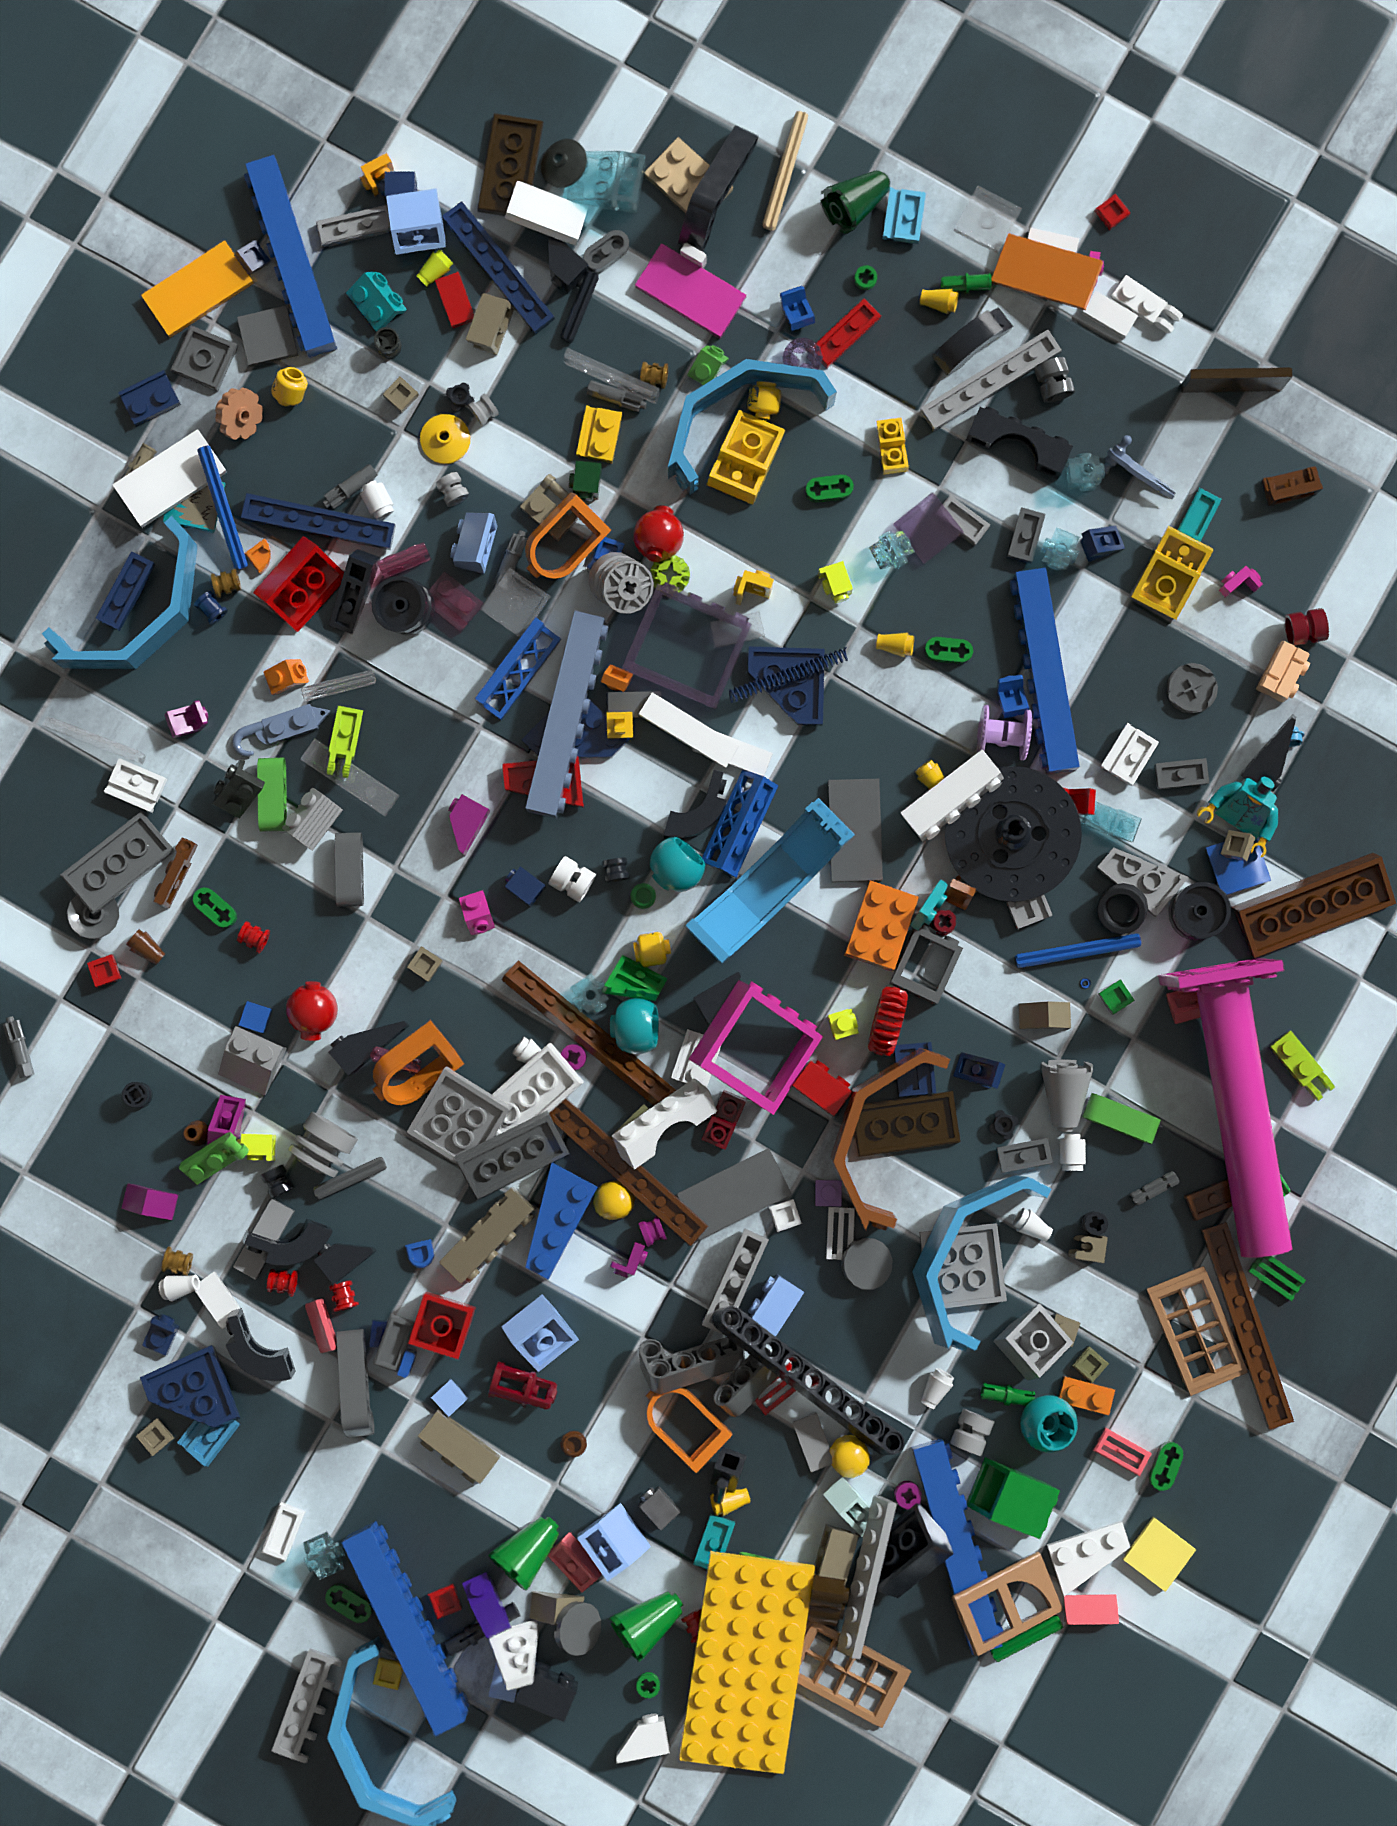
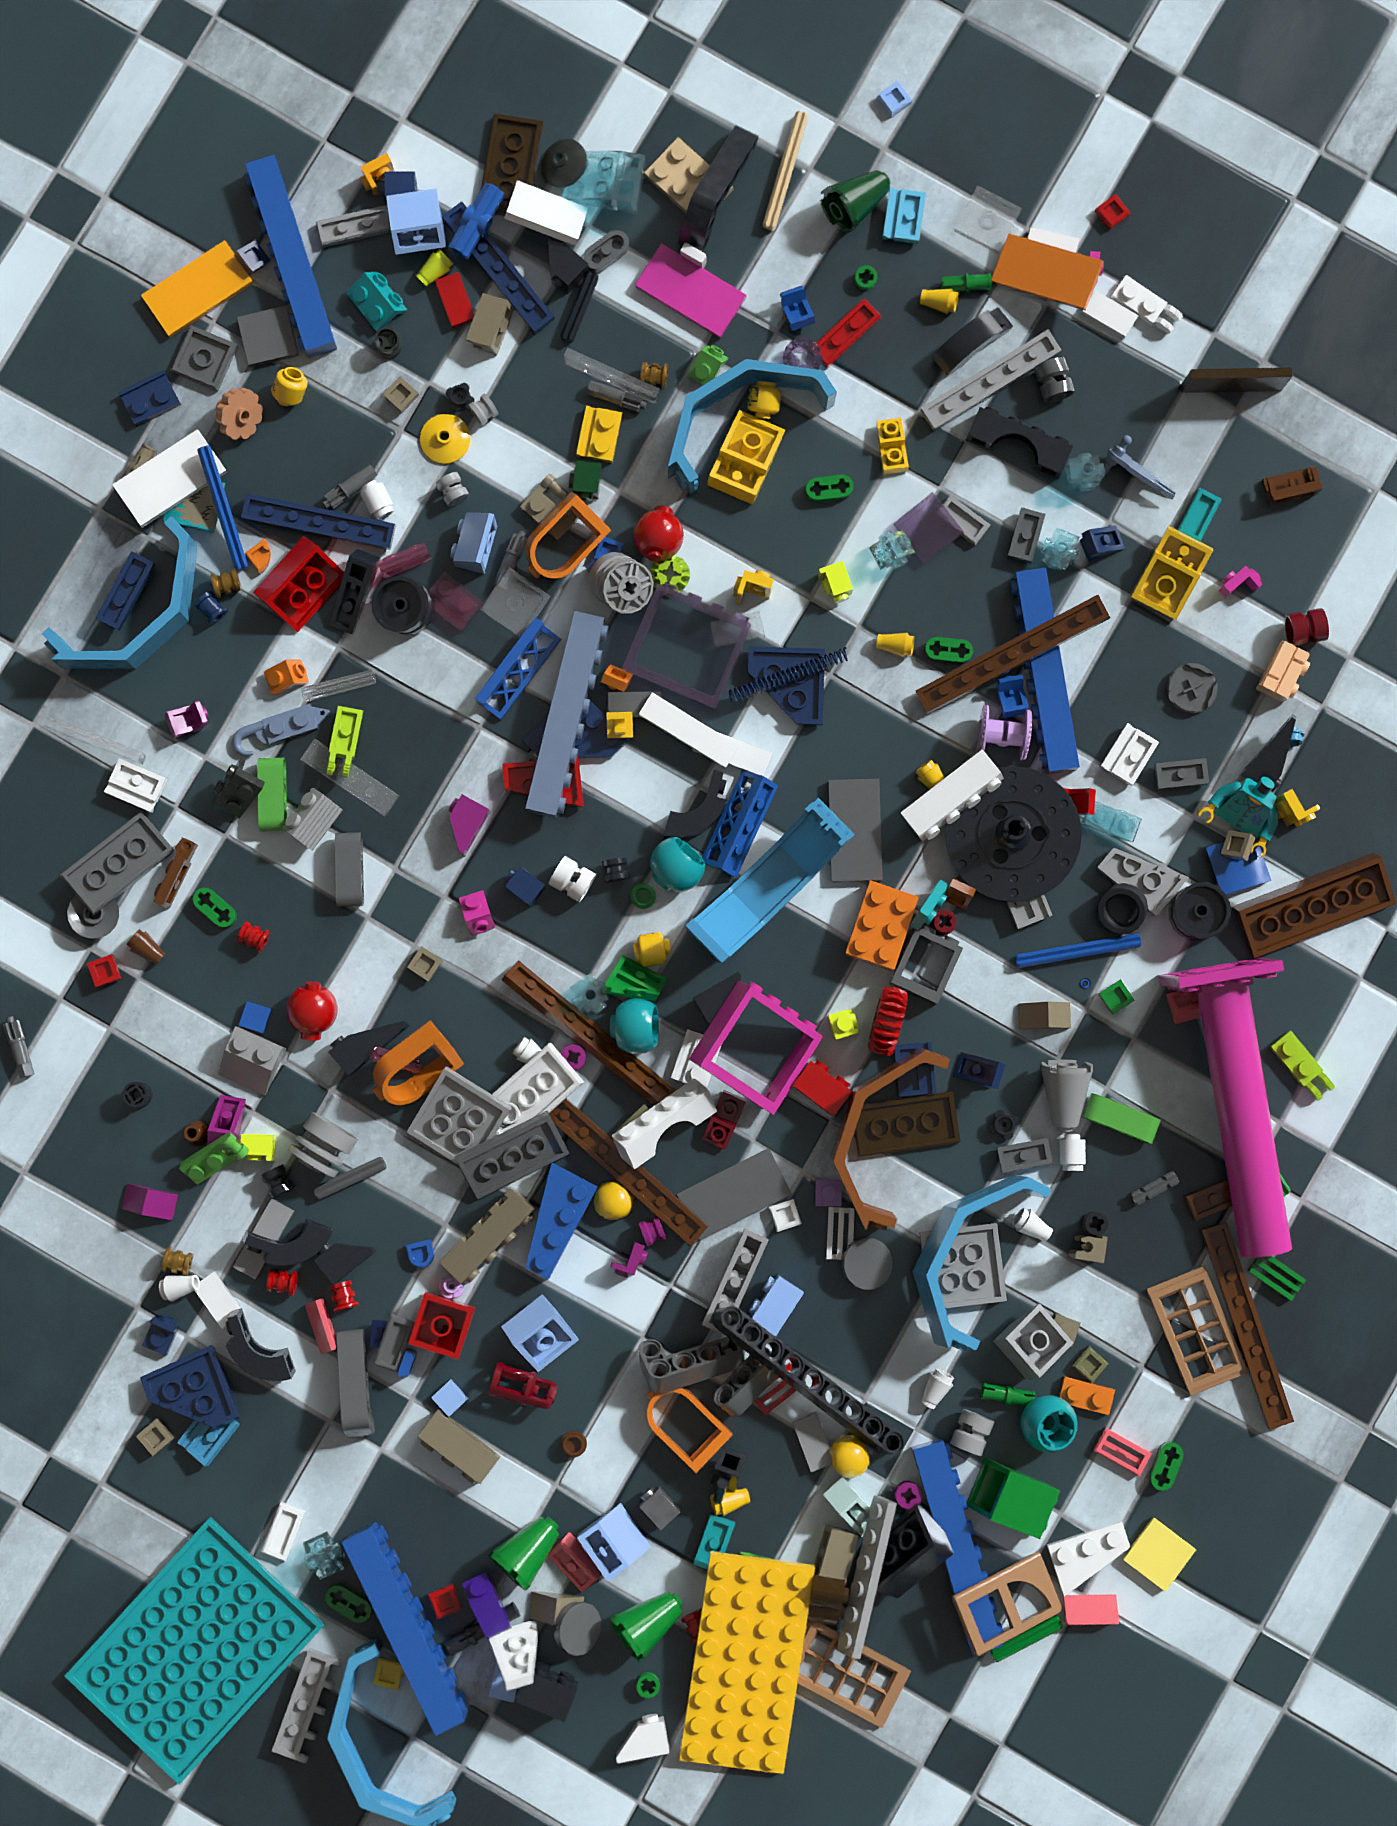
none -> teal plate [64,1517,325,1785]
none -> lavender plate [439,1274,465,1299]
none -> blue piece [448,183,505,260]
none -> light blue tile [877,81,912,118]
none -> reddish brown plate [915,595,1110,714]
none -> yellow bracket [1274,789,1320,828]

